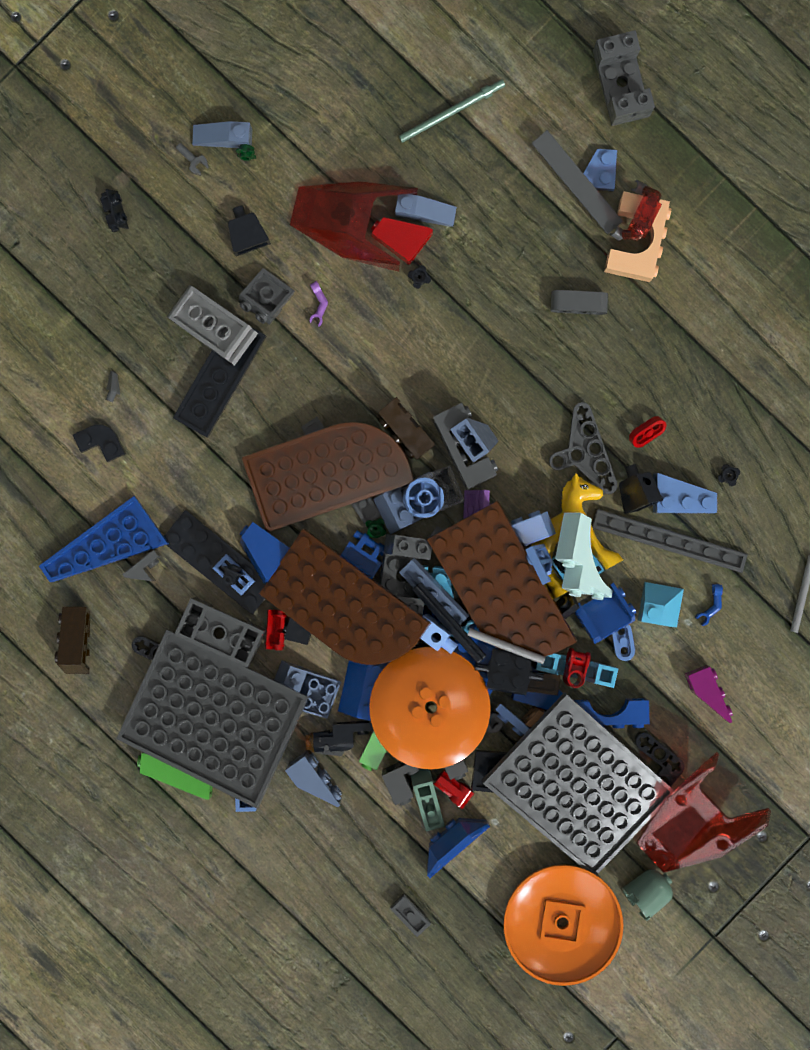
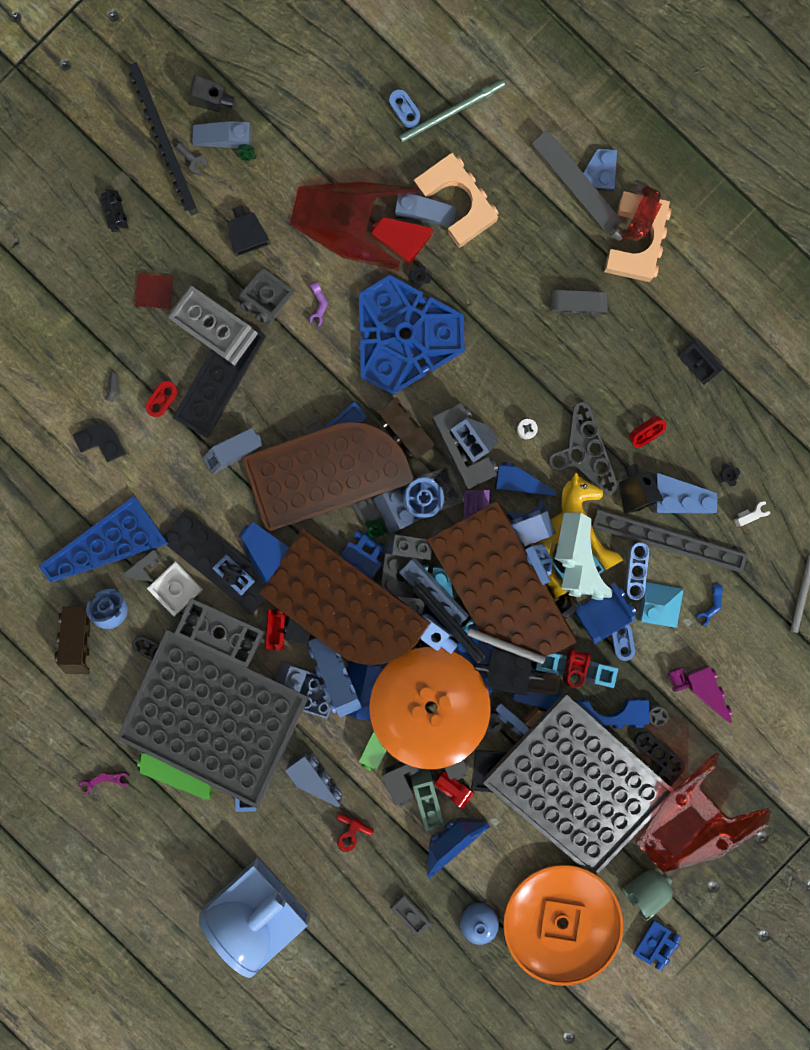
black plate [306,721,373,756] -> none
dark grey plate [593,30,655,126] -> none
none -> magenta piece [78,772,130,794]
none -> medium blue cylinder [86,589,128,629]
none -> black plate [129,62,199,216]
none -> clear red piece [135,274,173,309]
none -> red plate [146,381,178,418]
none -> white tile [147,561,203,617]
none -> black torso [188,75,235,112]
none -> light blue piece [199,857,310,978]
none -> sand blue slope [203,428,262,475]
none -> medium blue wedge [308,638,362,717]
none -> blue plate [325,402,367,428]
none -> red piece [336,813,374,852]
none -> blue plate [359,275,465,396]
none -> medium blue plate [389,90,420,128]
none -> light nougat arch [414,153,499,248]
none -> medium blue cylinder [460,903,499,945]
none -> blue slope [495,462,556,496]
none -> blue piece [505,498,552,524]
none -> white wheel [517,419,538,440]
none -> light blue beam [624,543,649,600]
none -> blue plate [632,919,682,971]
none -> dark grey wheel [649,705,669,726]
none -> magenta bush [667,667,689,692]
none -> black hinge [678,339,724,385]
none -> white plate [733,502,770,527]

